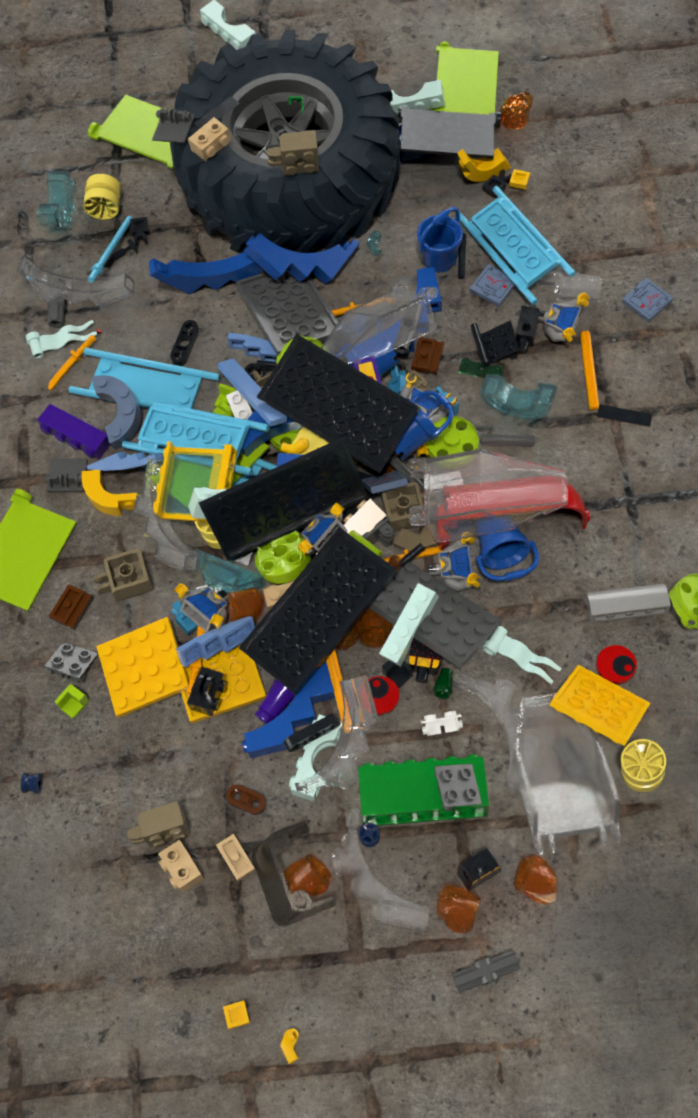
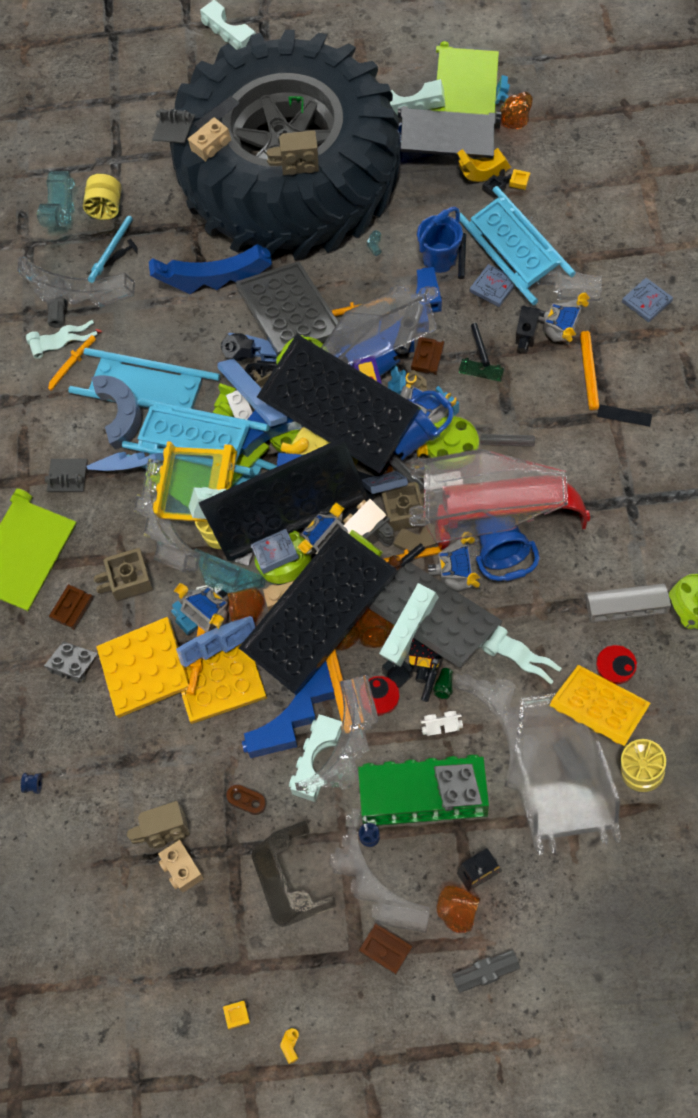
dark purple brick [37,404,110,460] -> none
lime panel [55,684,89,719] -> none
yellow arch [82,470,140,516] -> none
lime door [88,95,174,169] -> none
black plate [130,217,149,246] -> none
black beam [170,320,199,366] -> none
black brick [187,667,228,716] -> none
tan plate [216,834,256,881] -> none
blue arch [244,233,359,284] -> none
dark purple plant [255,679,296,724] -> none
clear orange helmet [280,854,331,898] -> none
black beam [283,714,341,752] -> none
clear light blue brick [480,374,557,420] -> none
black hinge [481,320,519,364] -> none
clear orange helmet [515,856,558,905] -> none
none -> black hand [221,333,254,361]
none -> sand blue tile [251,529,299,574]
none -> reddish brown plate [359,923,412,975]
none -> black piece [421,655,441,702]
none -> dark azure plate [495,75,510,107]

